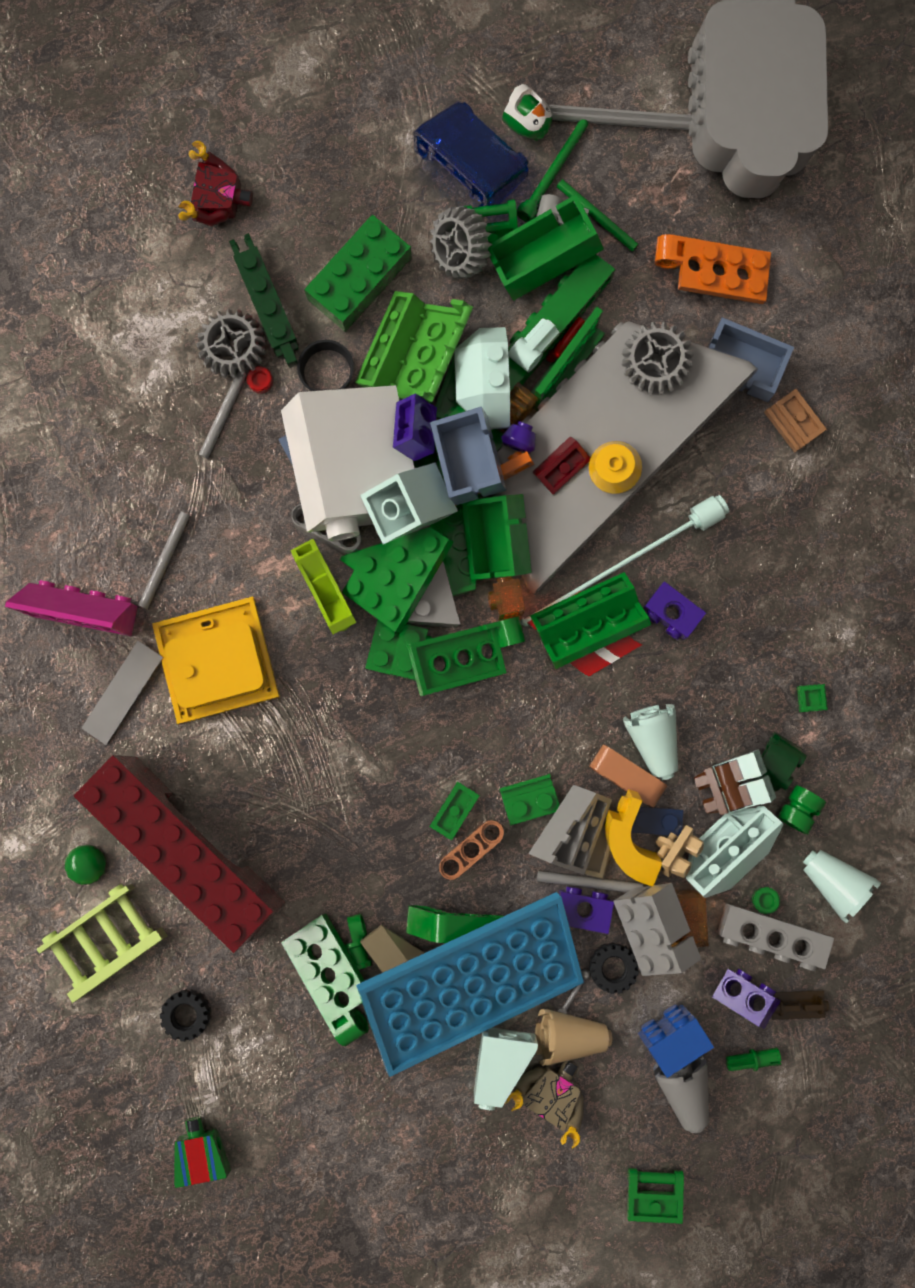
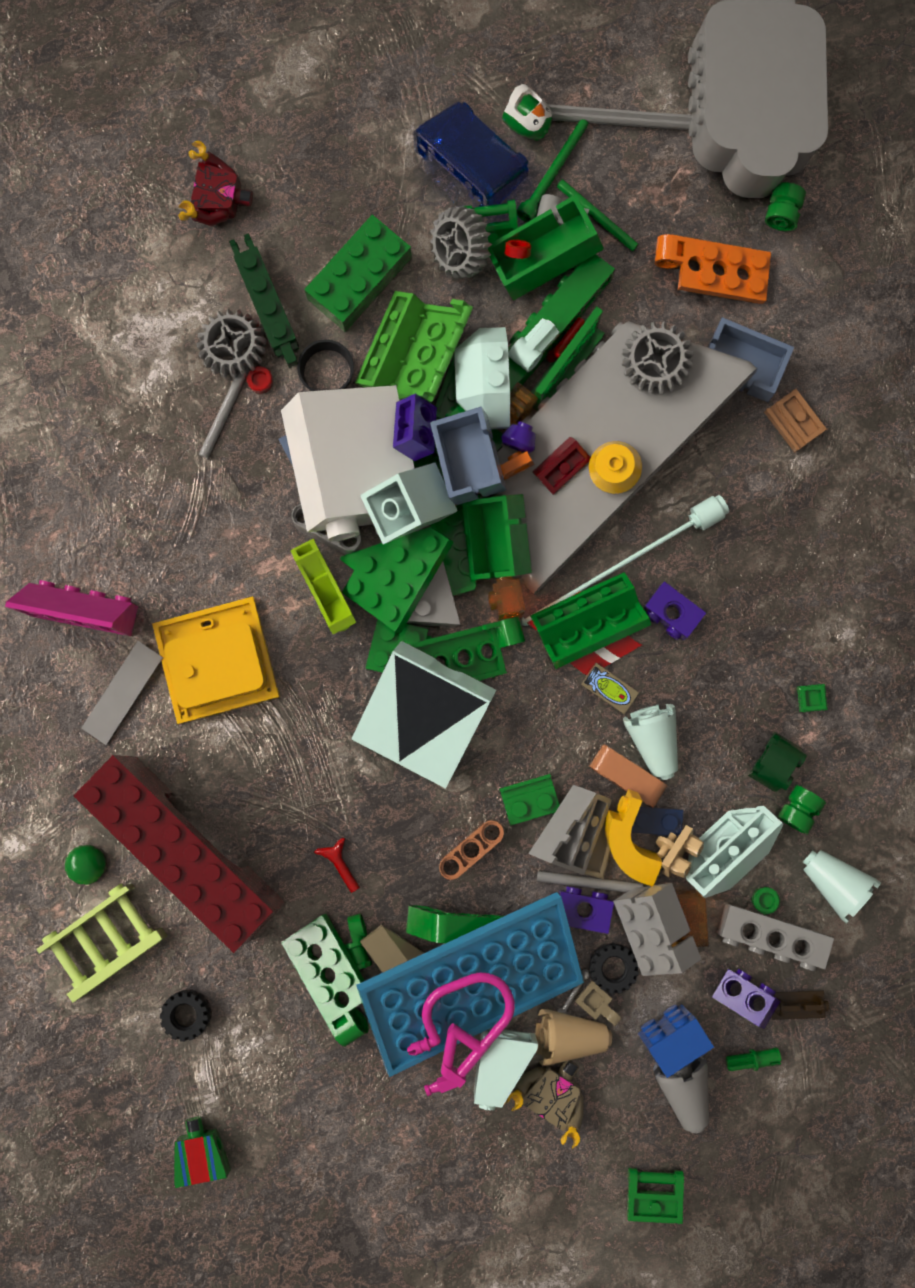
light grey bar [138,511,190,610] -> none
green plate [429,781,480,841] -> none
hips [694,749,776,815] -> none
none -> red piece [314,838,360,893]
none -> tile [352,641,496,789]
none -> dark pink piece [407,972,515,1096]
none -> red tile [505,240,531,259]
none -> dark tan plate [575,980,622,1026]
none -> tile [581,663,639,714]
none -> green wheel [765,182,806,231]

